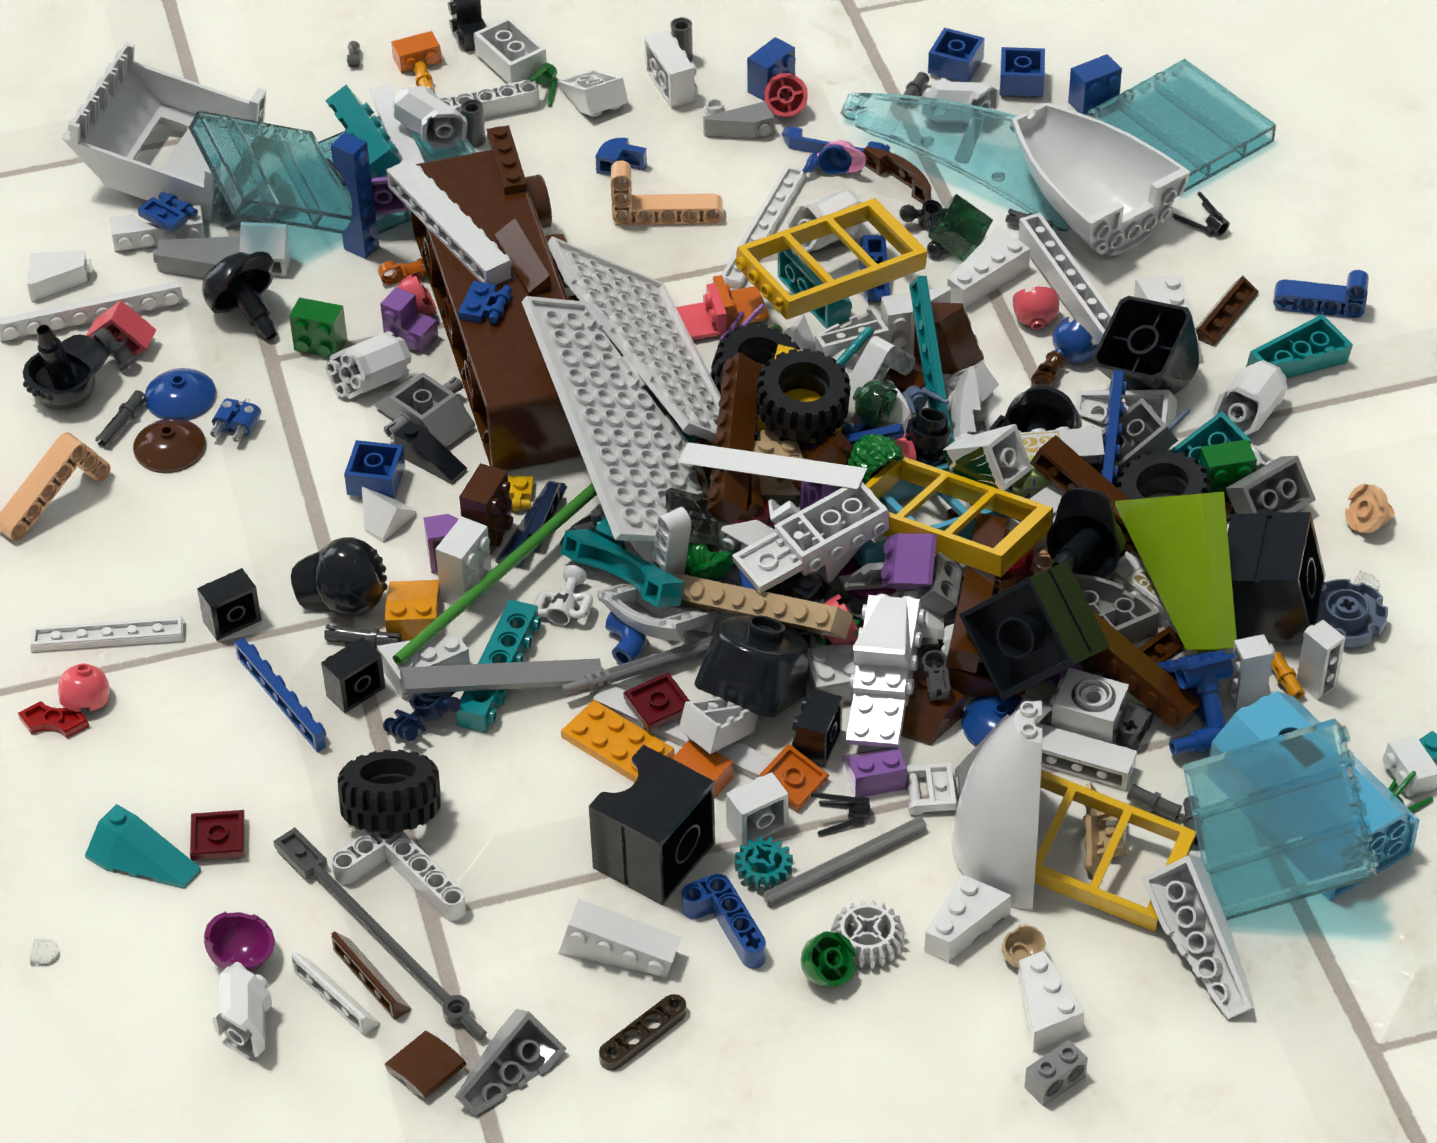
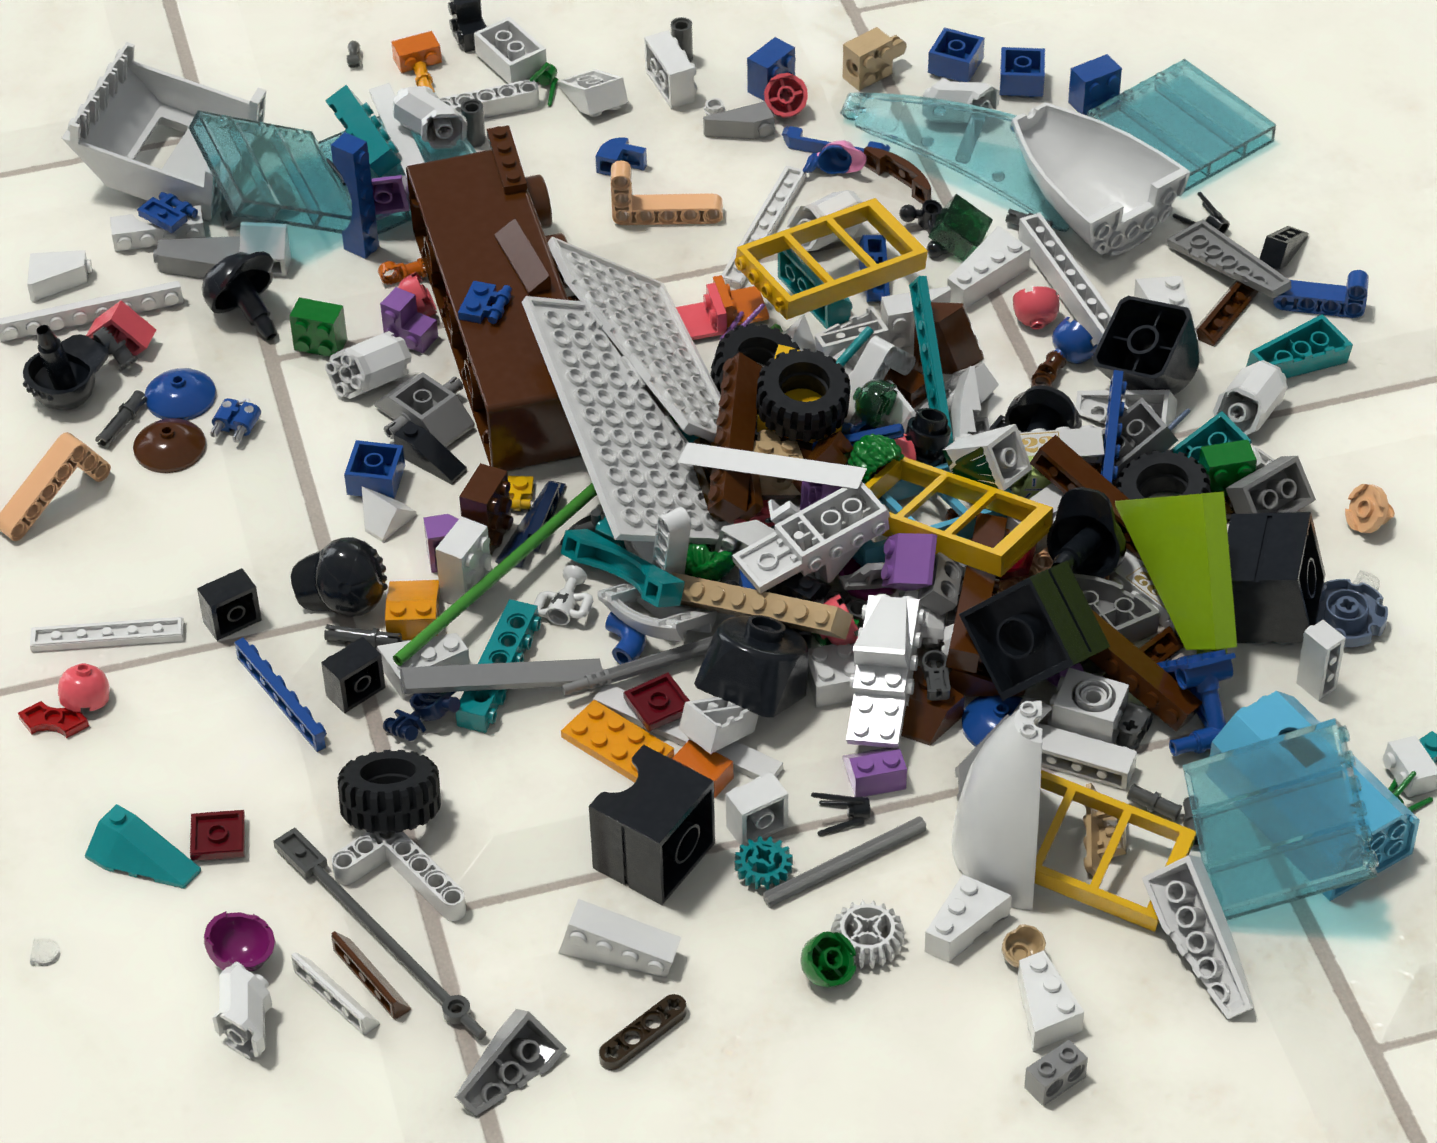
reddish brown slope [384,1030,467,1099] -> none
white brick [386,159,512,285] -> none
clear smoke slope [665,488,719,542] -> none
blue beam [681,873,766,969] -> none
orange tile [757,743,830,812] -> none
black brick [792,688,843,768] -> none
dark grey pin [900,72,929,107] -> none
sand blue plant [902,385,949,415] -> none
white plate [906,763,957,816] -> none
white brick [1227,634,1275,710] -> none
light orange pin [1271,652,1306,700] -> none
none -> tan brick [843,27,907,91]
none -> light grey wing [1167,219,1291,298]
none -> black slope [1259,226,1309,271]

